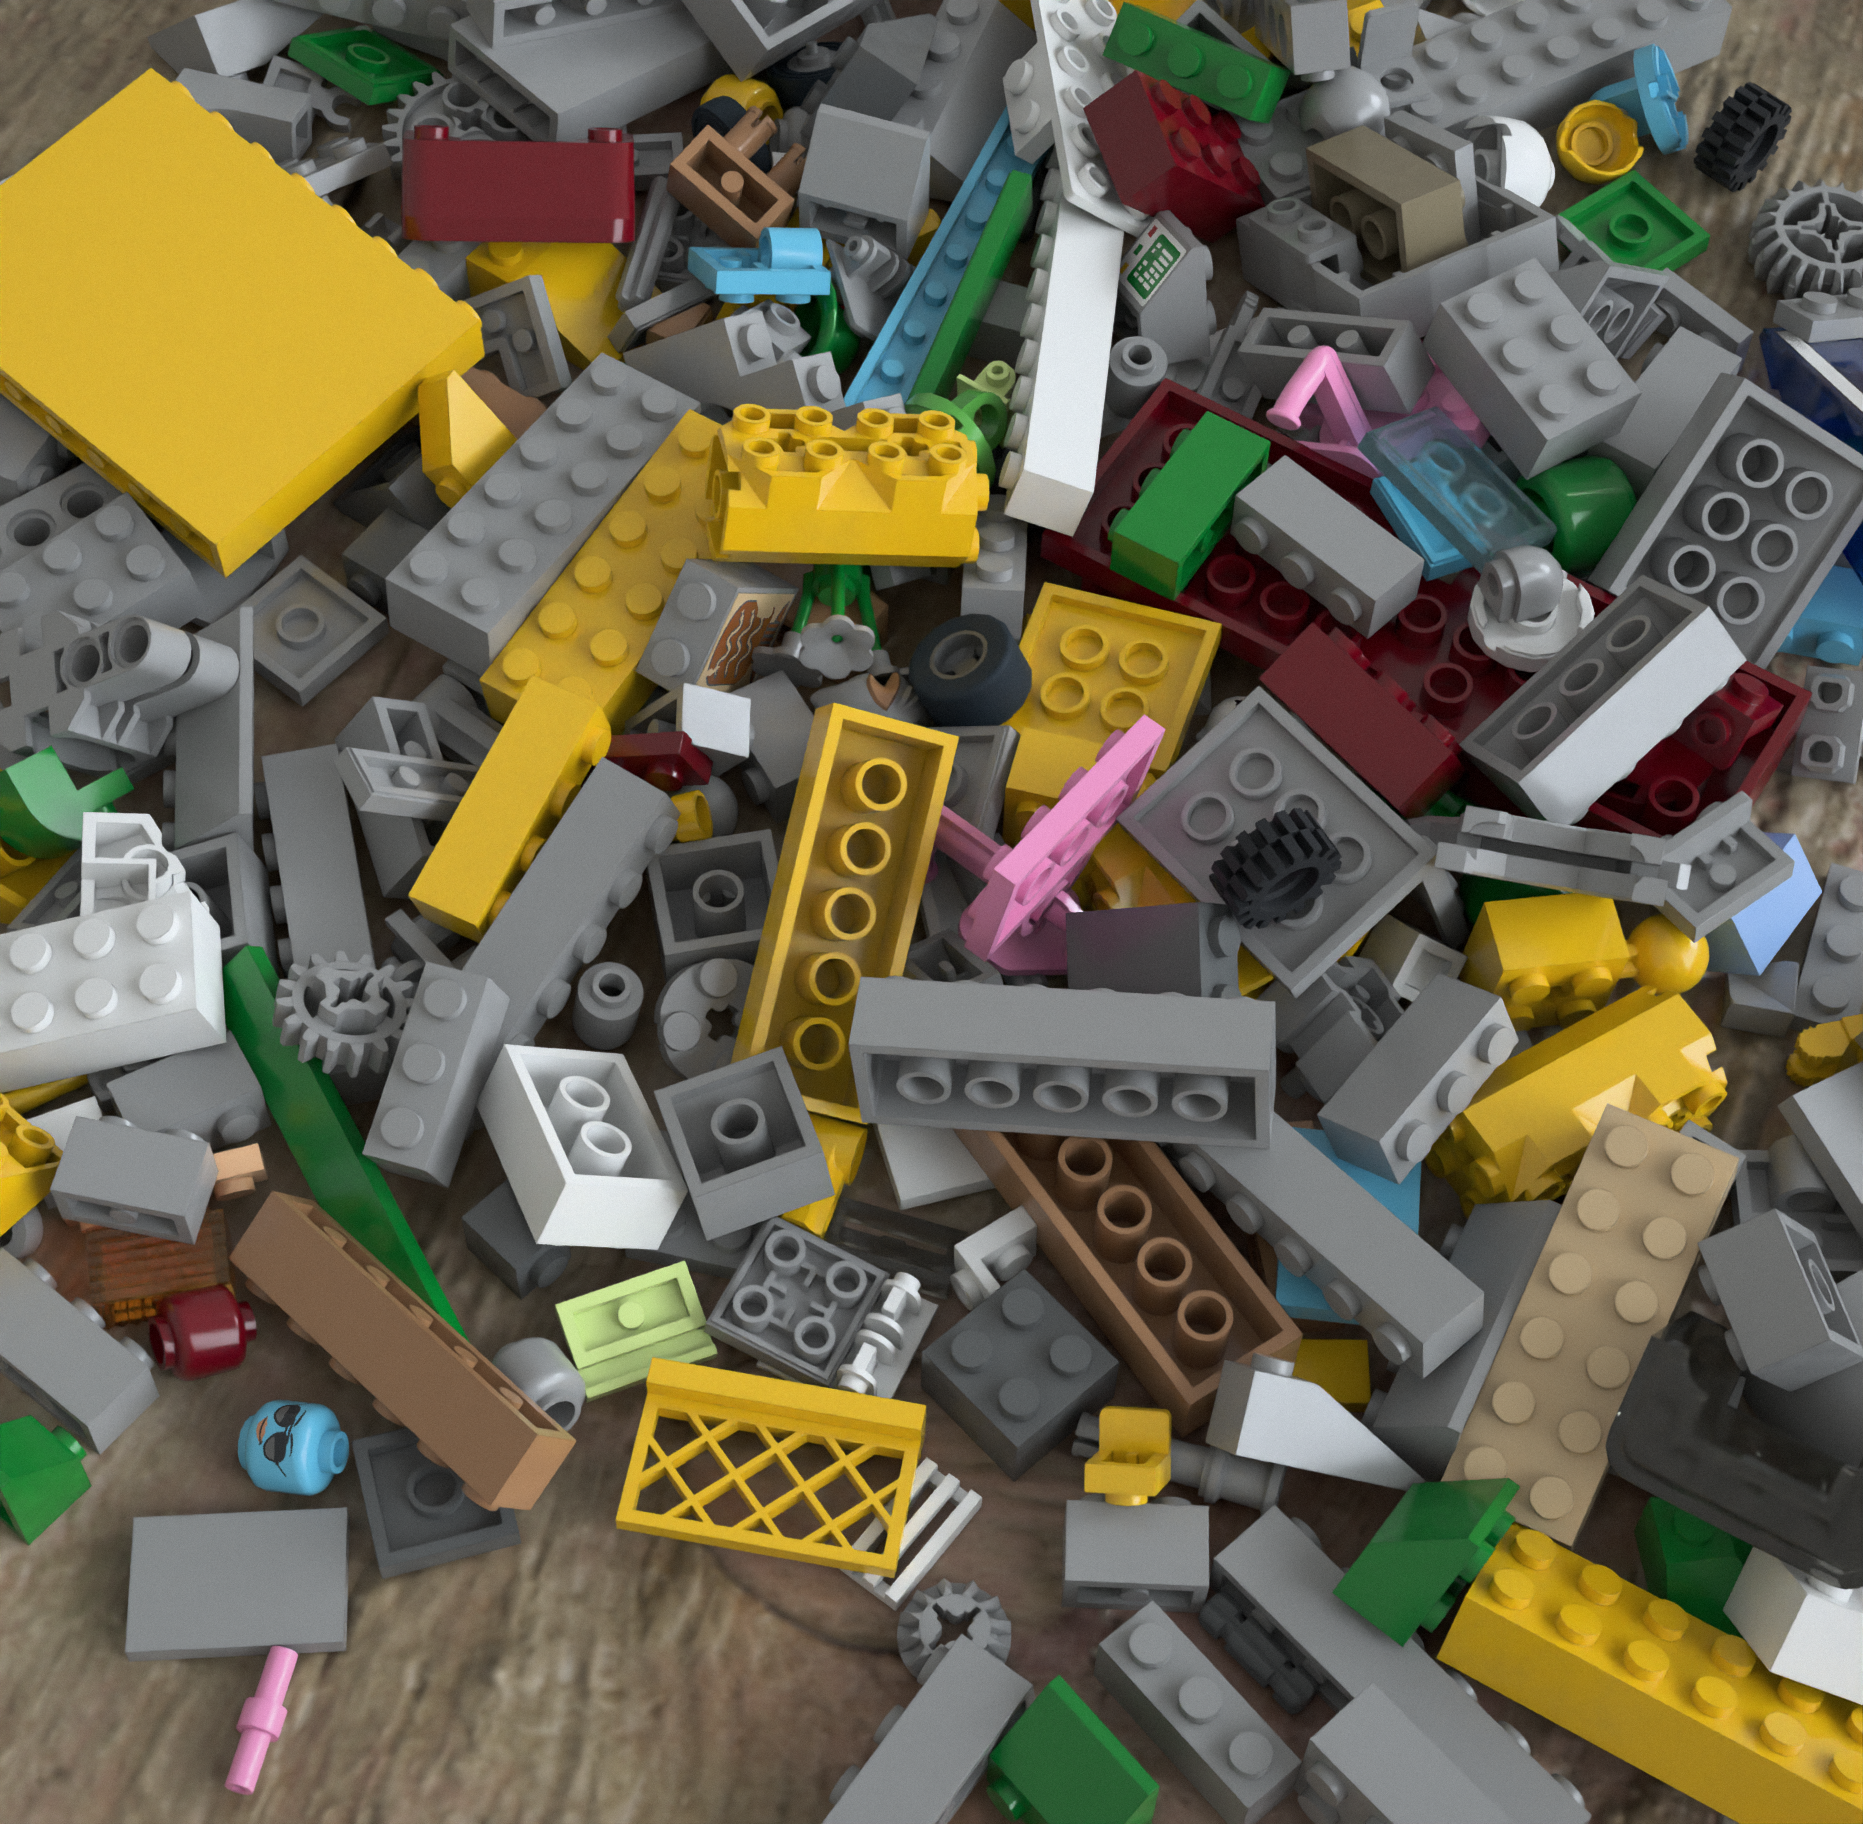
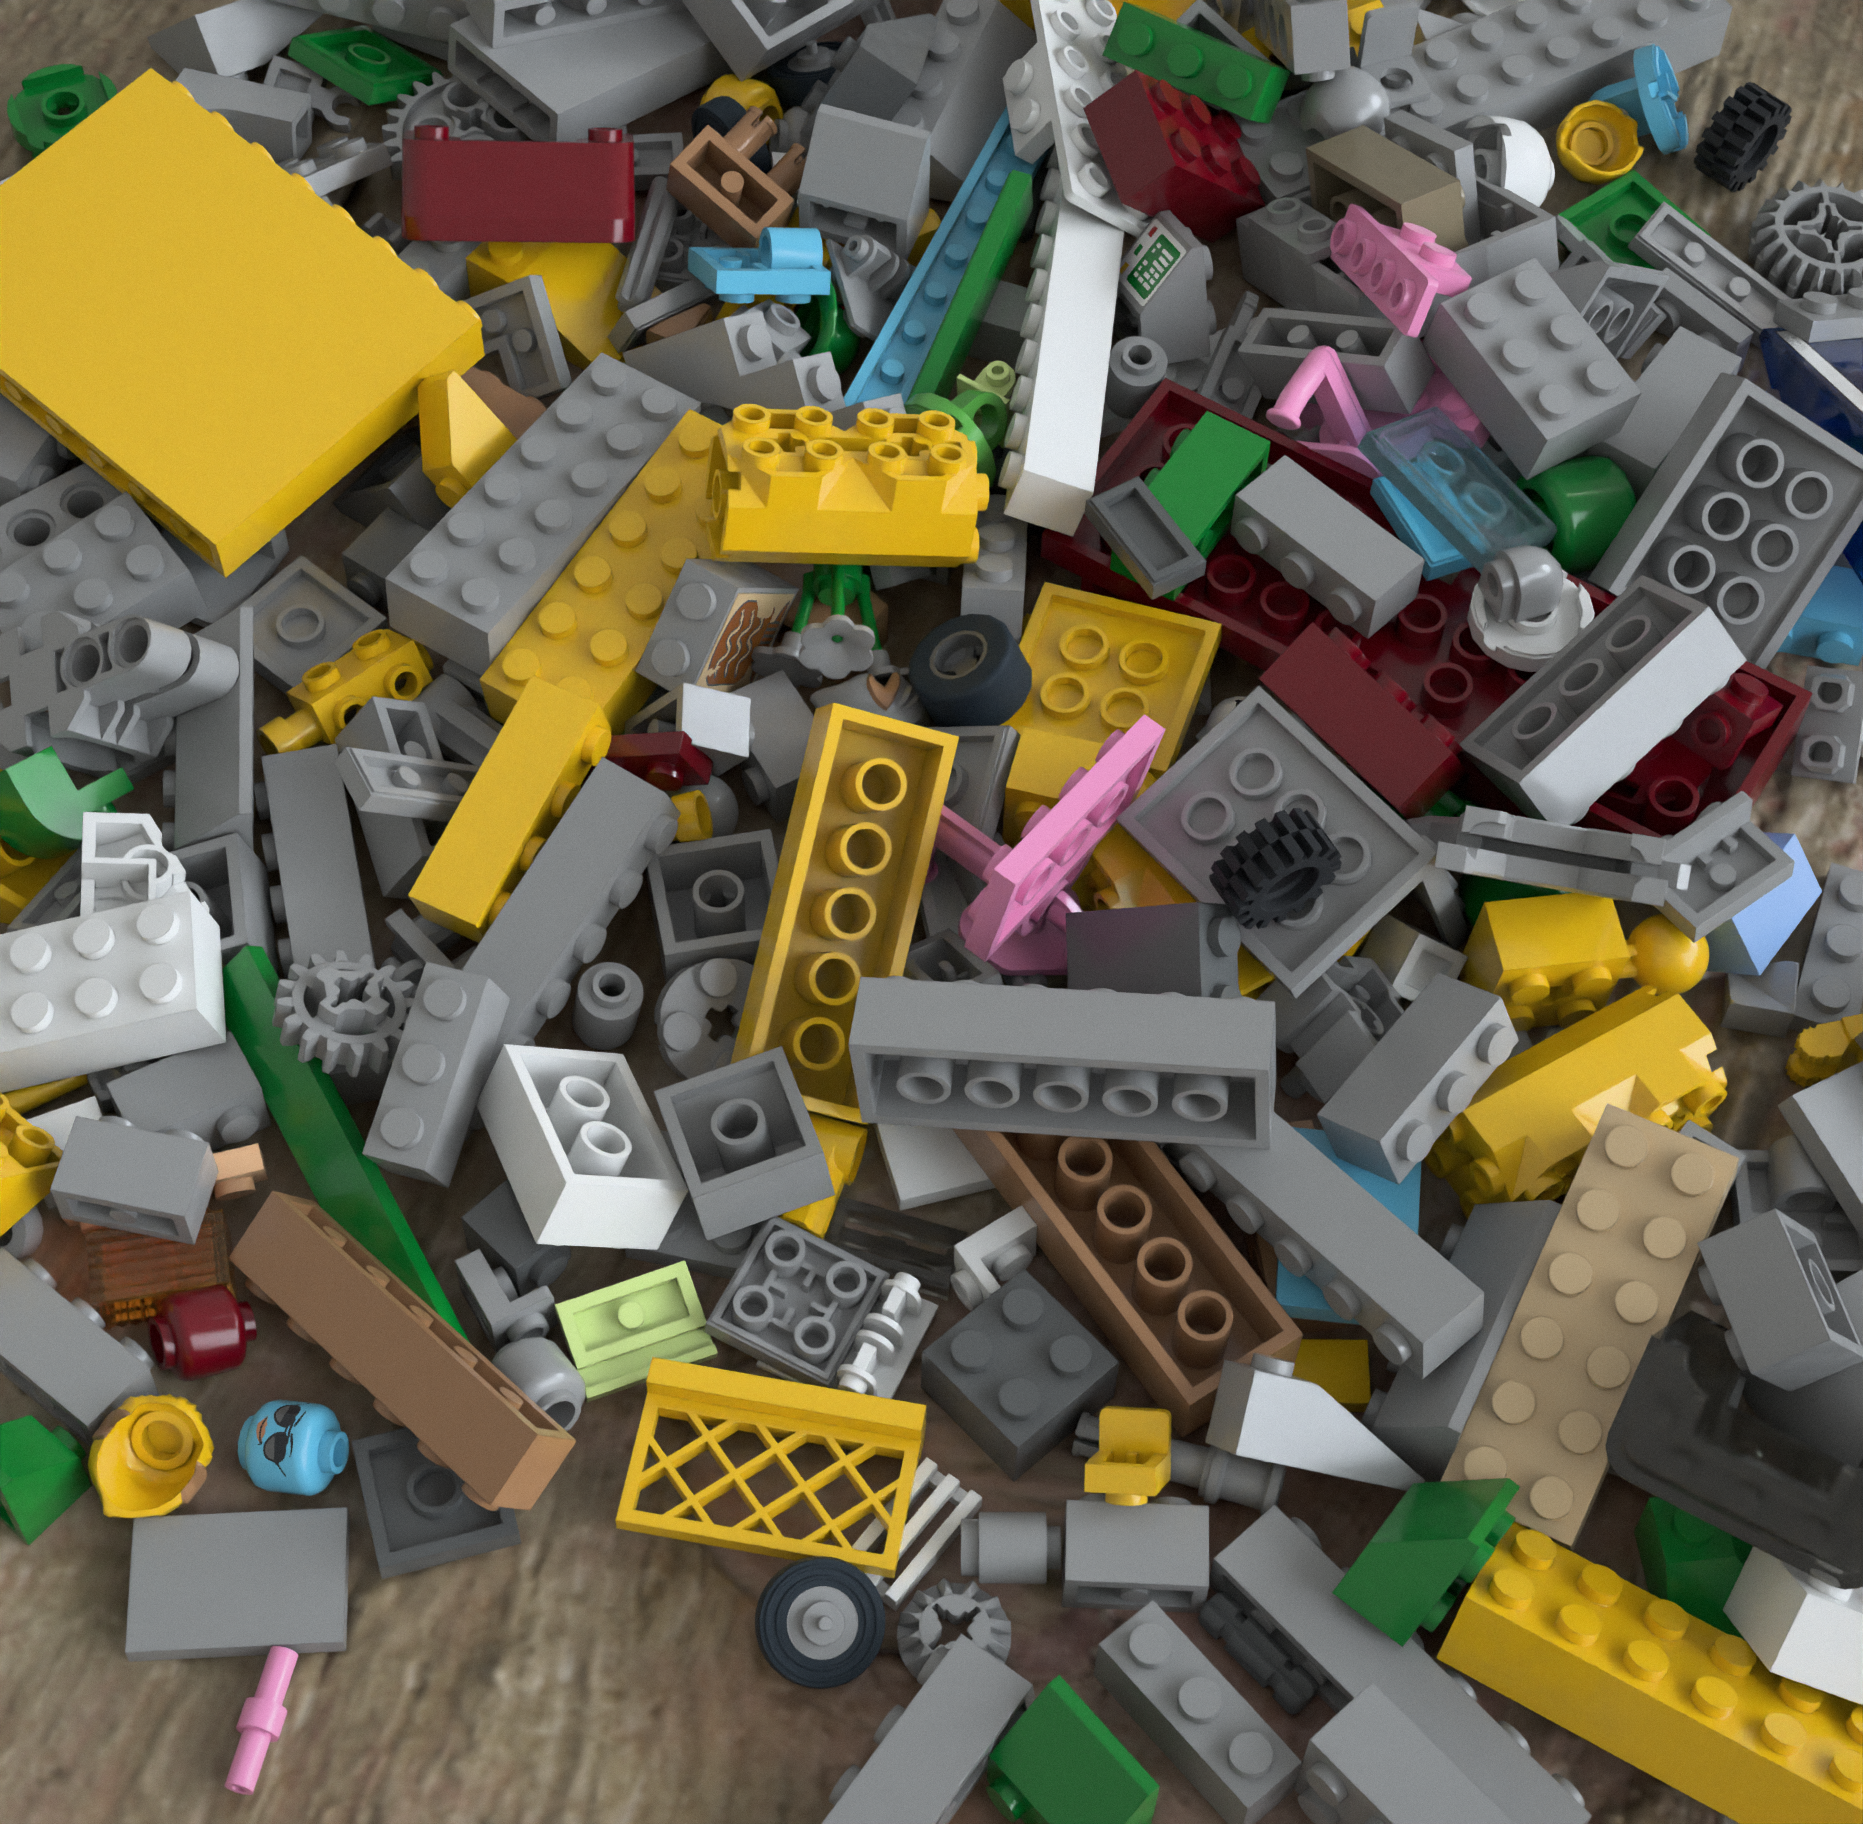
none -> green plate [7,64,118,159]
none -> yellow hair [87,1394,214,1519]
none -> yellow brick [256,629,433,755]
none -> light grey bracket [455,1249,558,1353]
none -> black wheel [755,1556,885,1689]
none -> light grey brick [961,1512,1061,1584]
none -> dark grey tile [1085,476,1207,600]
none -> bright pink bracket [1330,204,1472,338]
none -> light grey tile [1628,202,1791,350]

